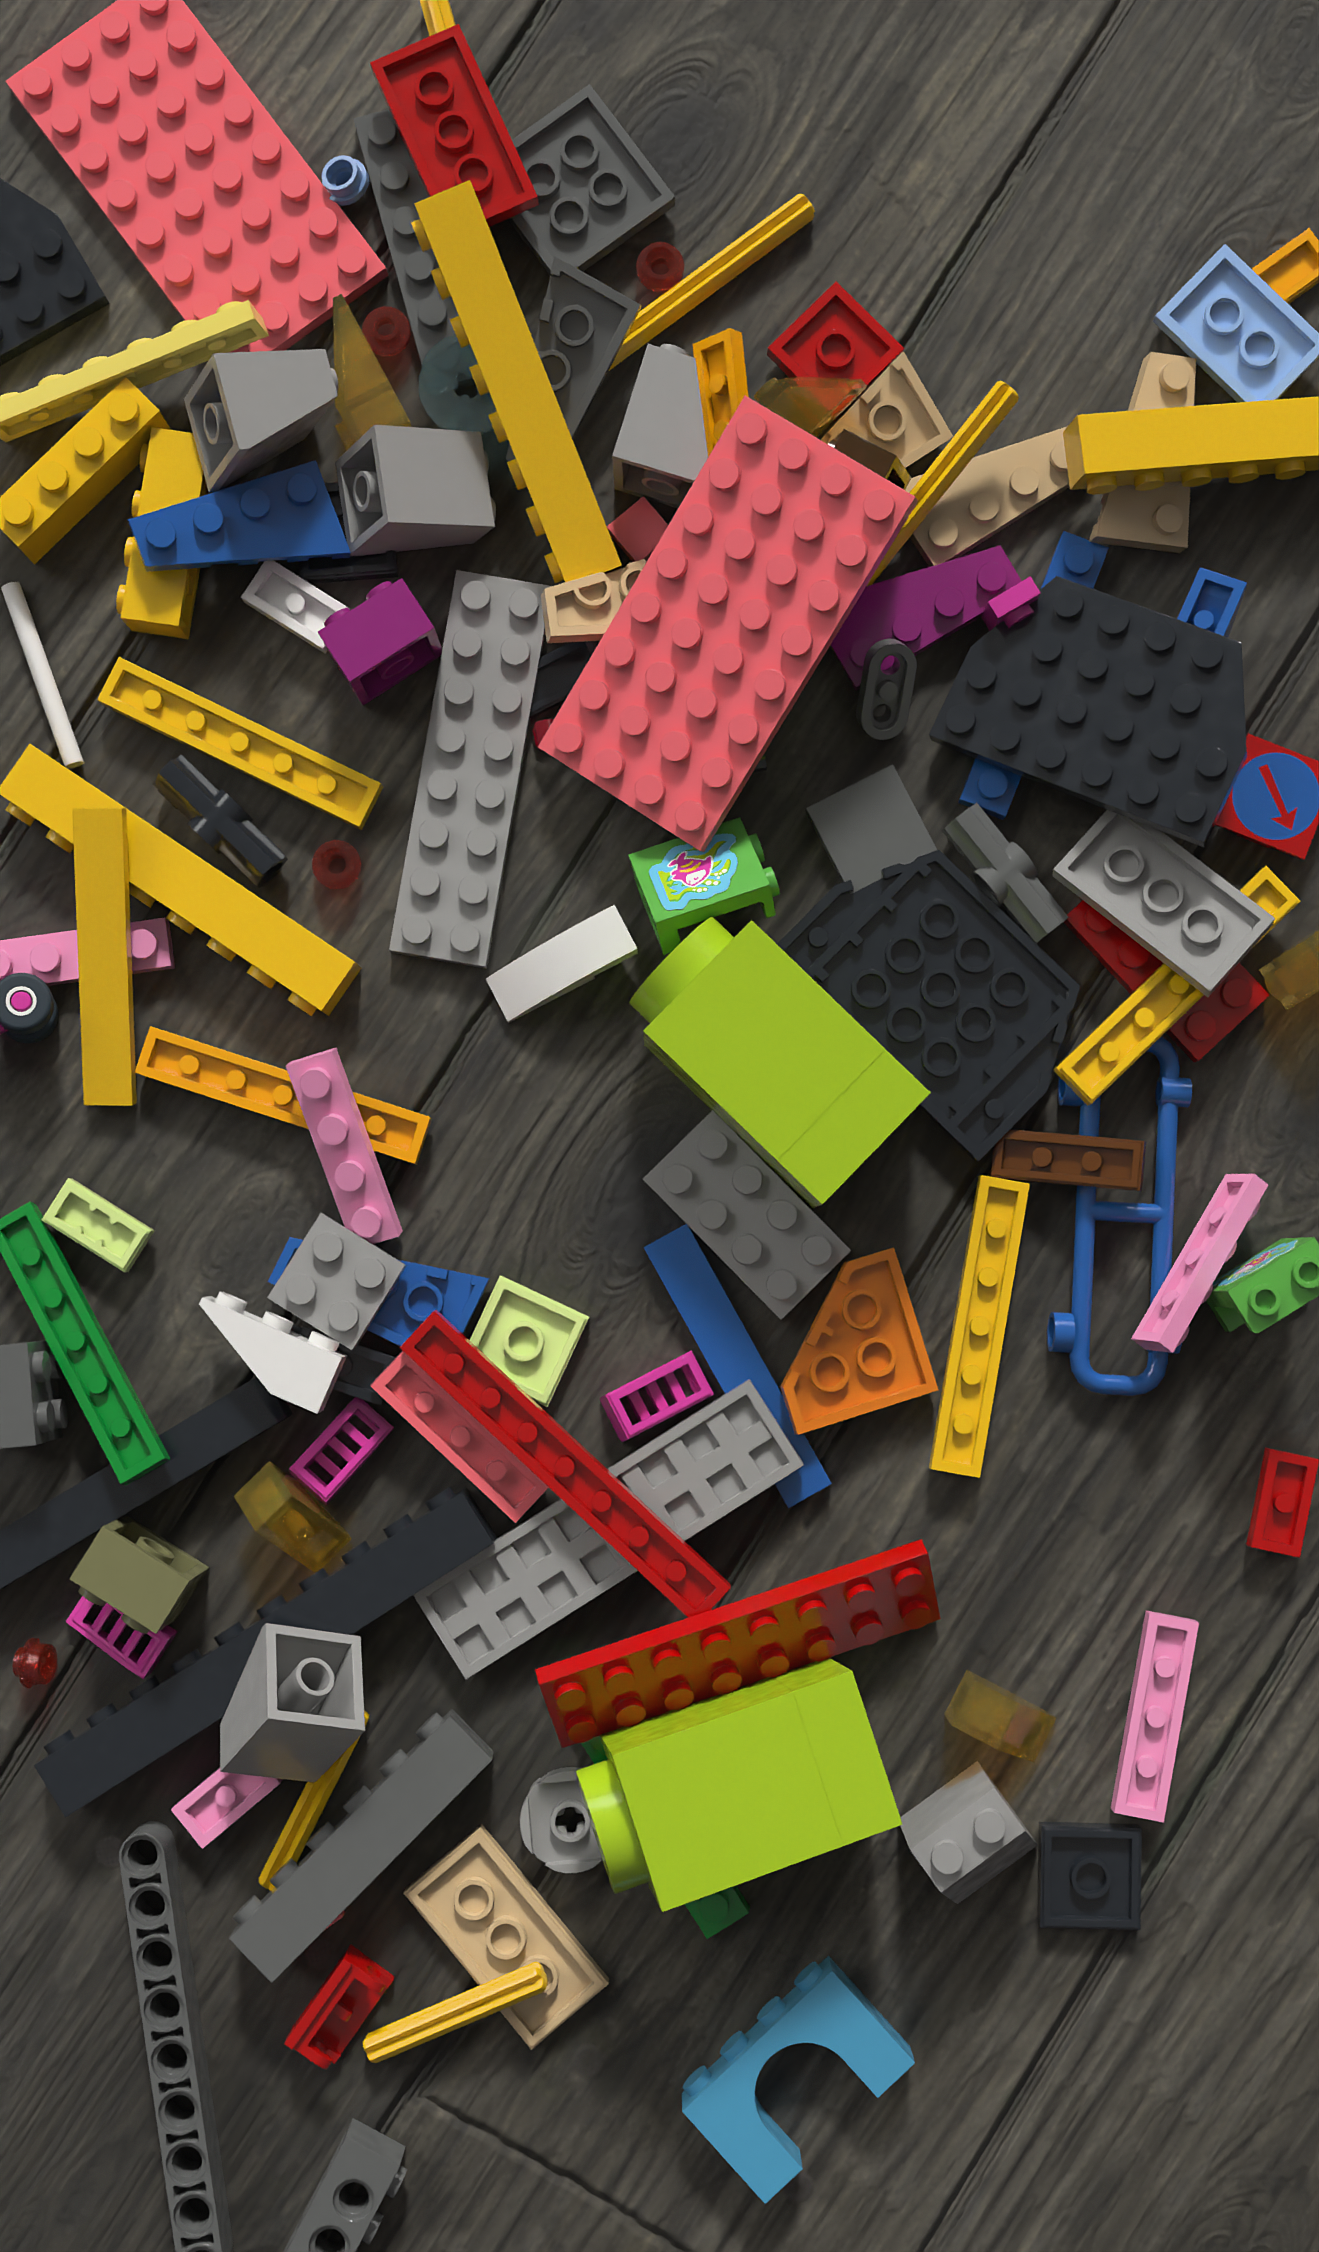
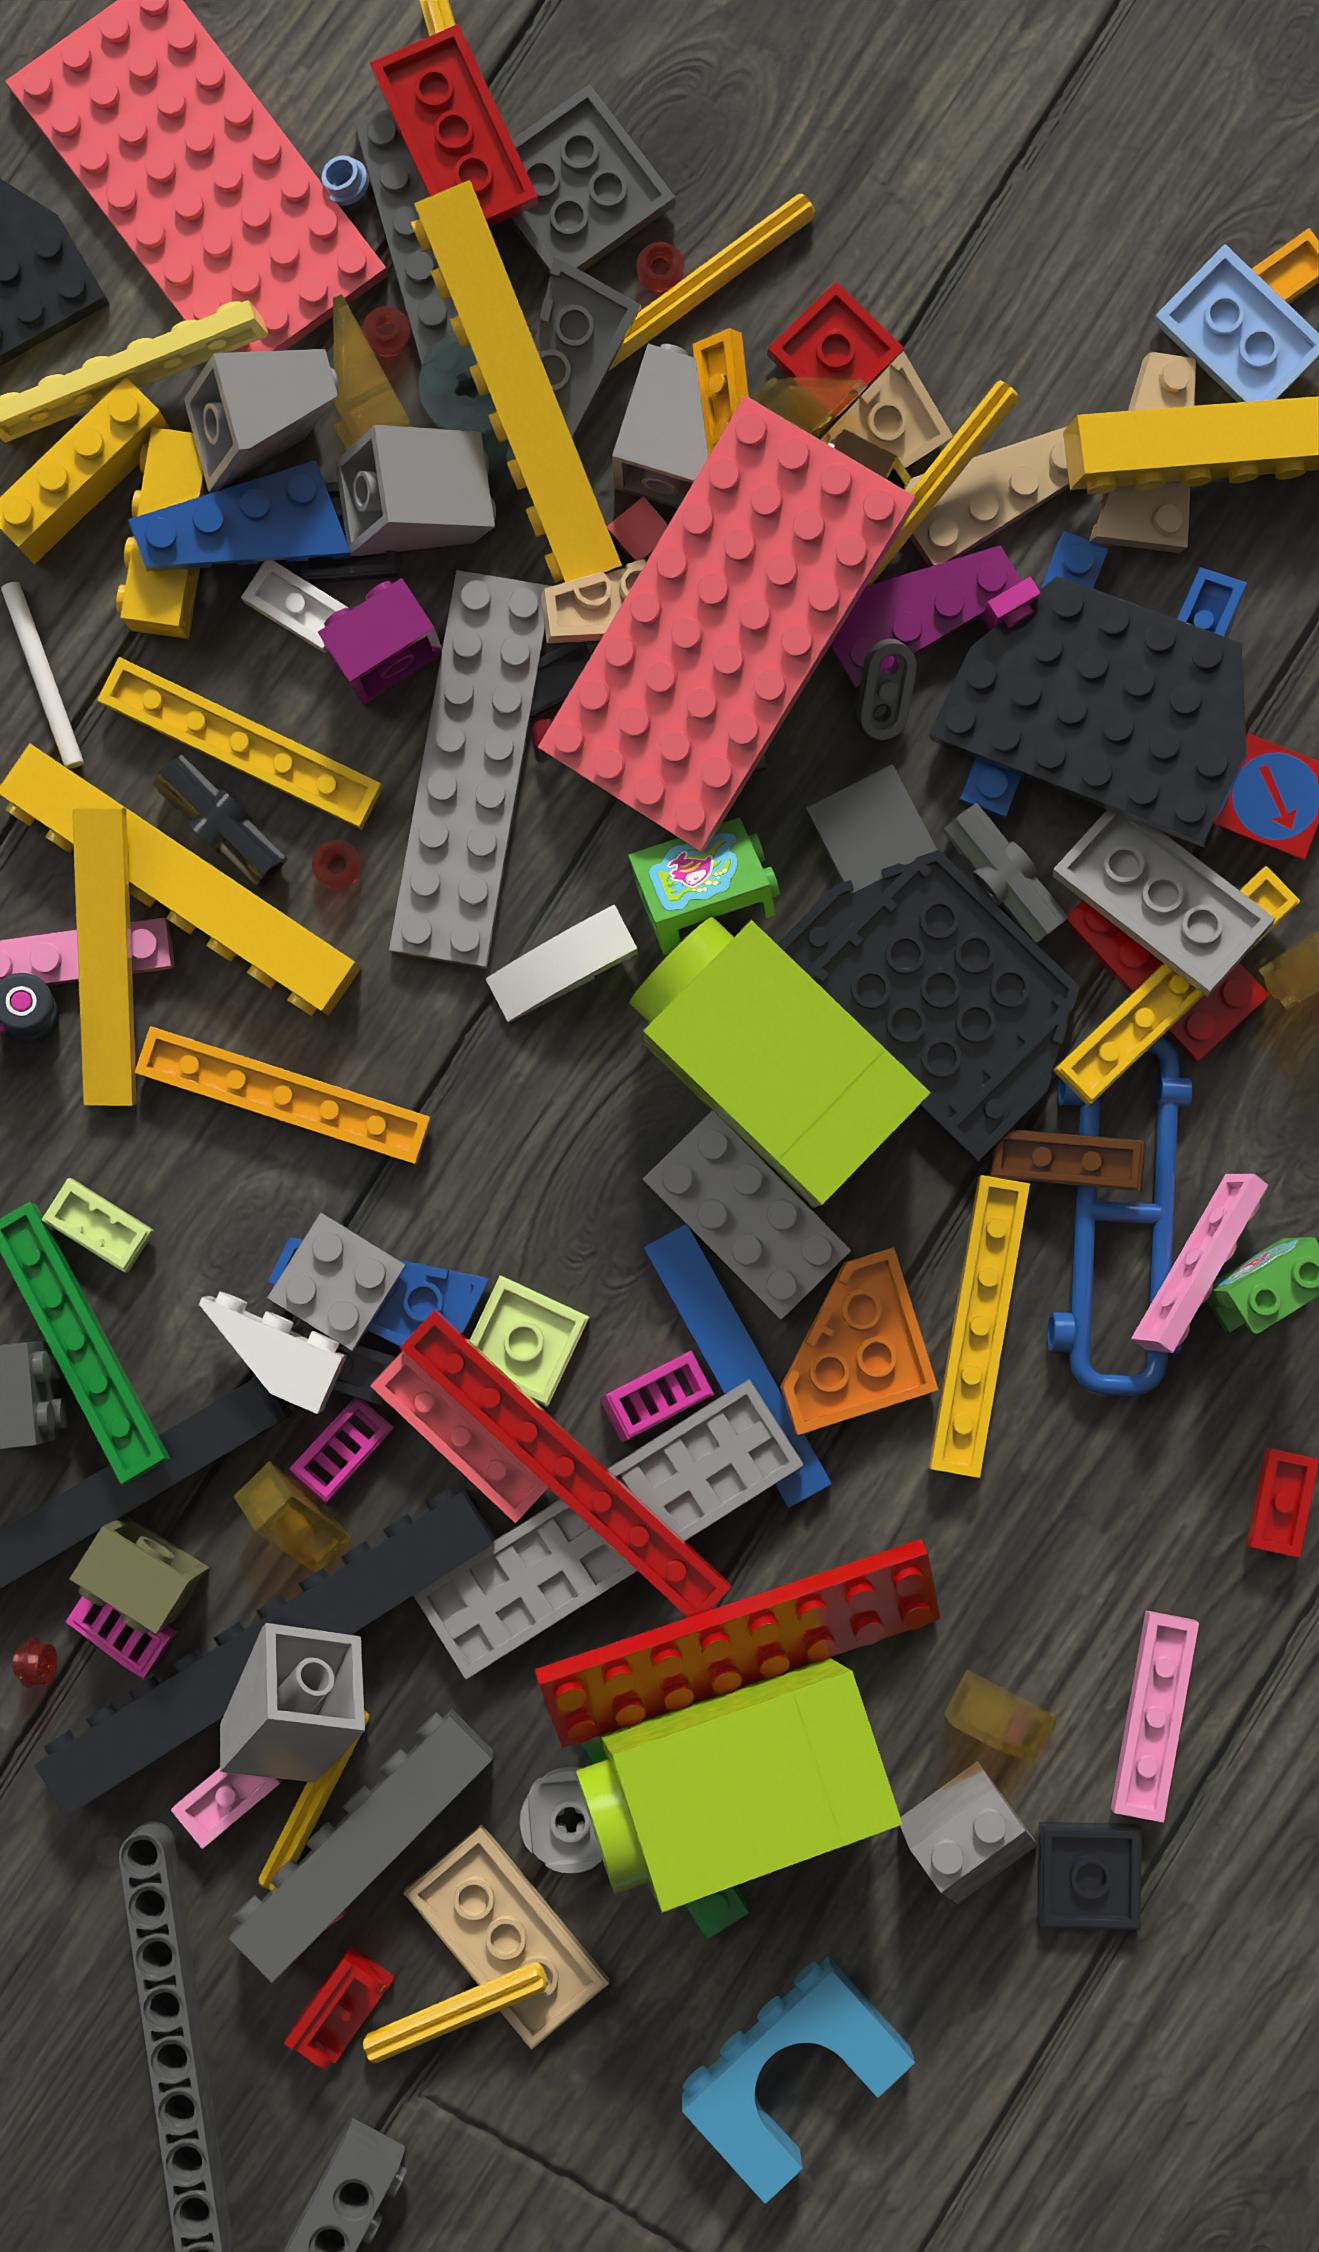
bright pink plate [286,1048,403,1244] -> none

